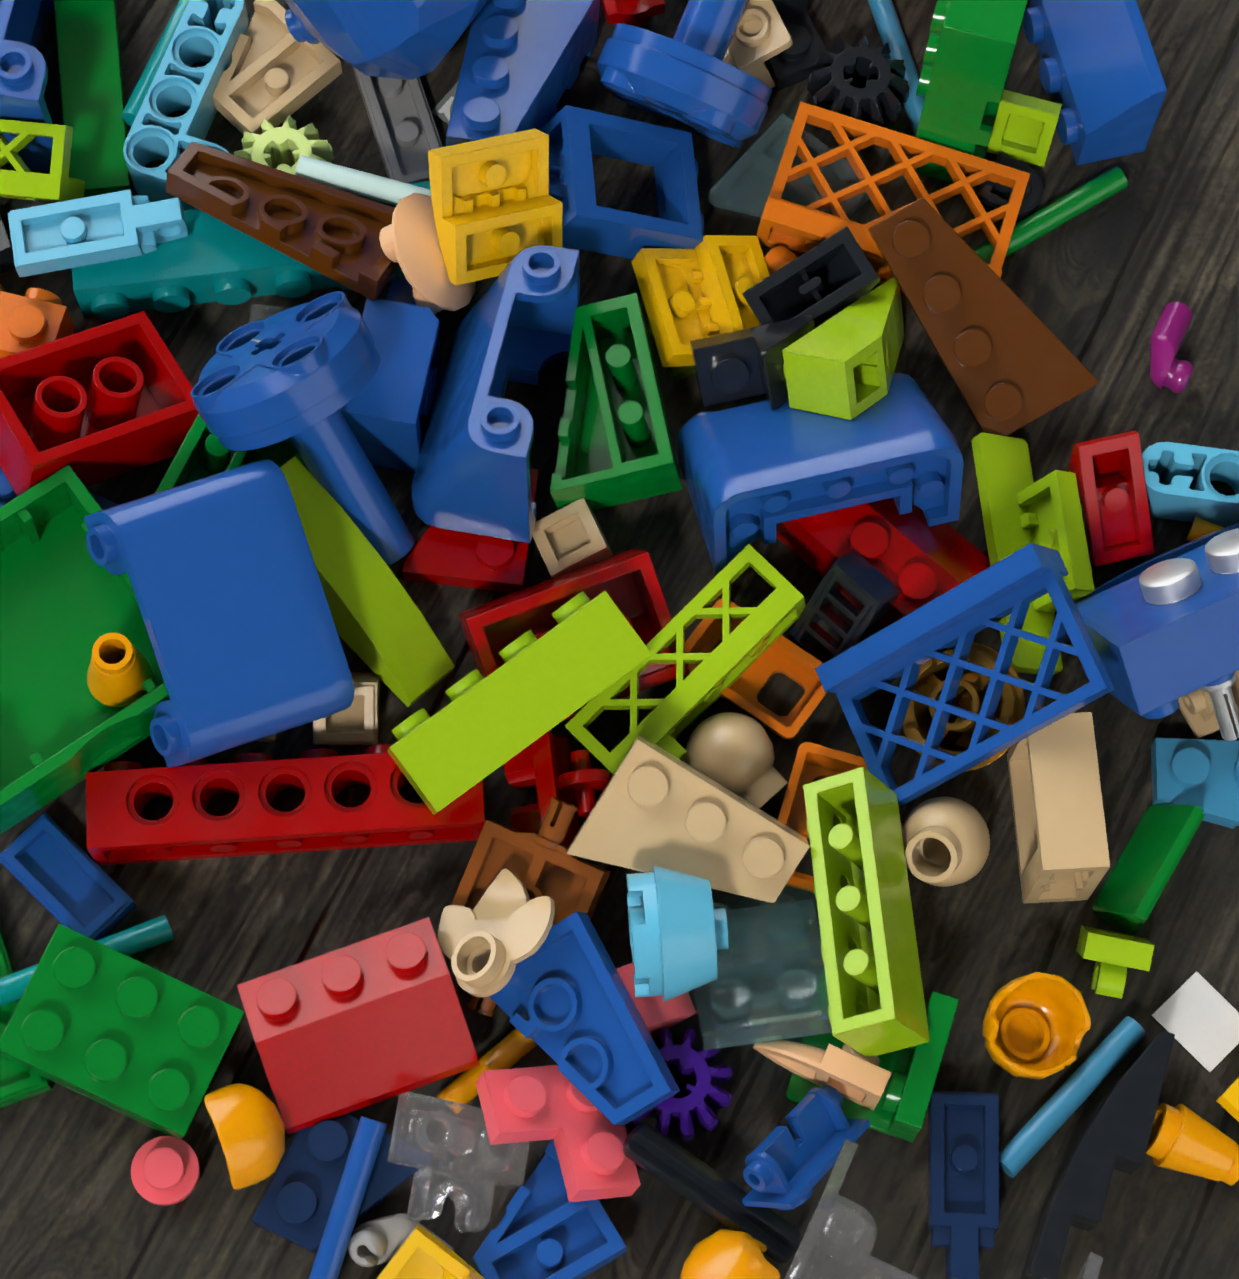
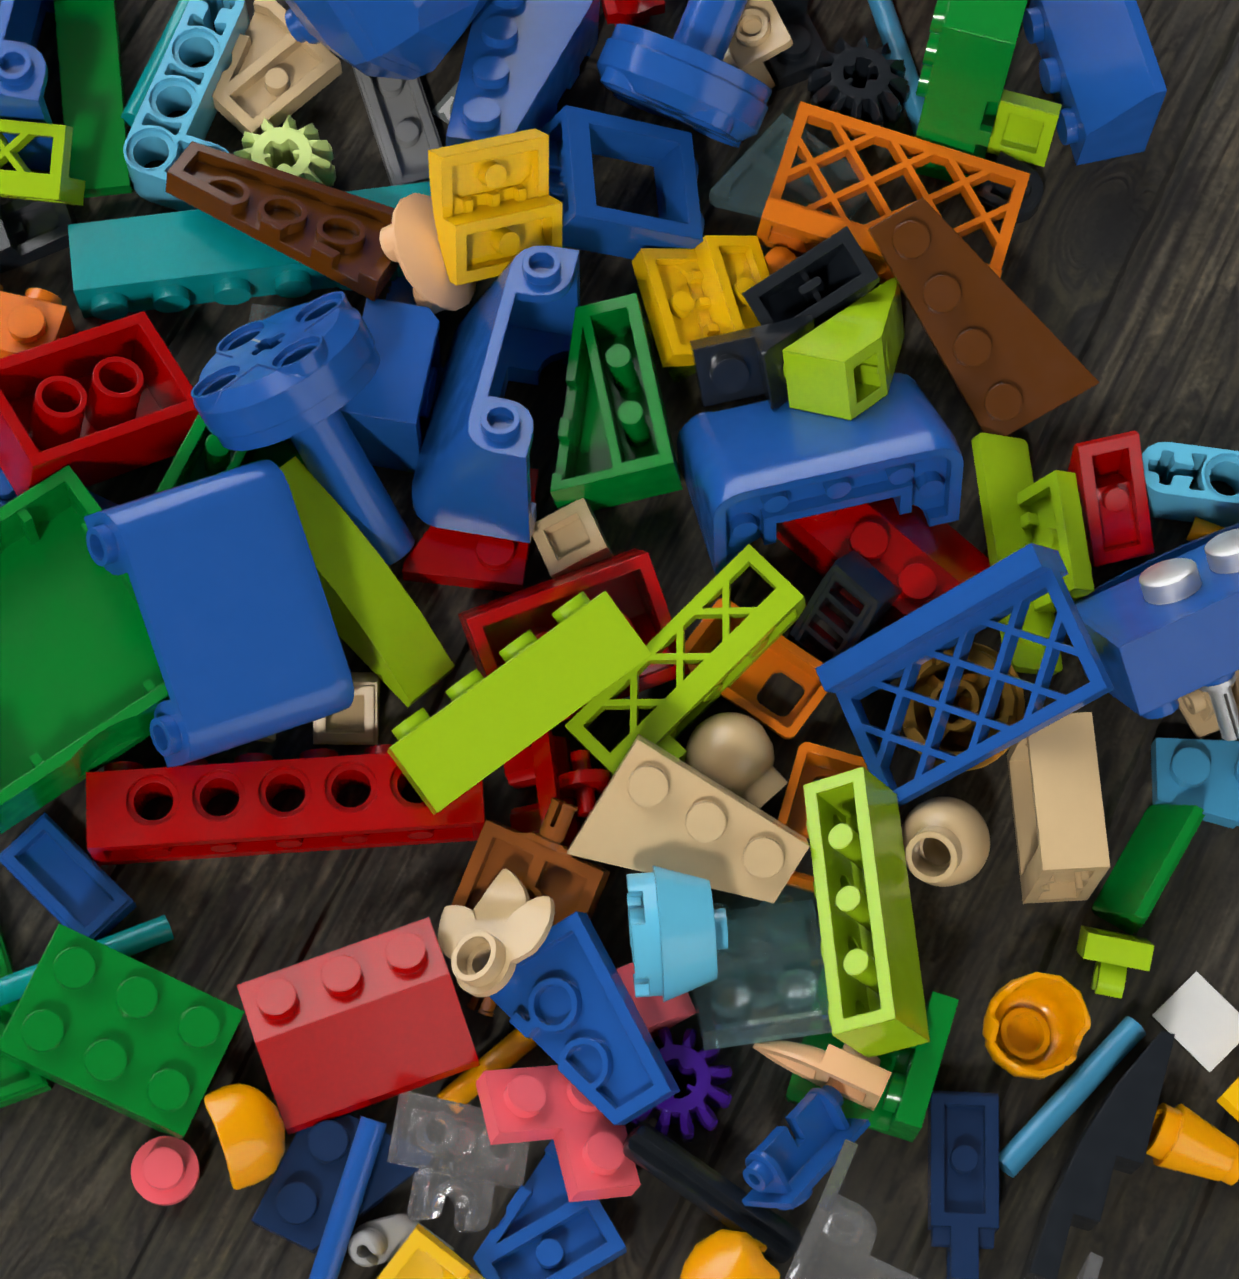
medium azure hinge [8,189,188,277] -> none
light orange cone [87,633,152,708] -> none
light aqua bar [295,155,431,206] -> none
green bar [973,166,1128,264] -> none
magenta arm [1150,302,1194,393] -> none

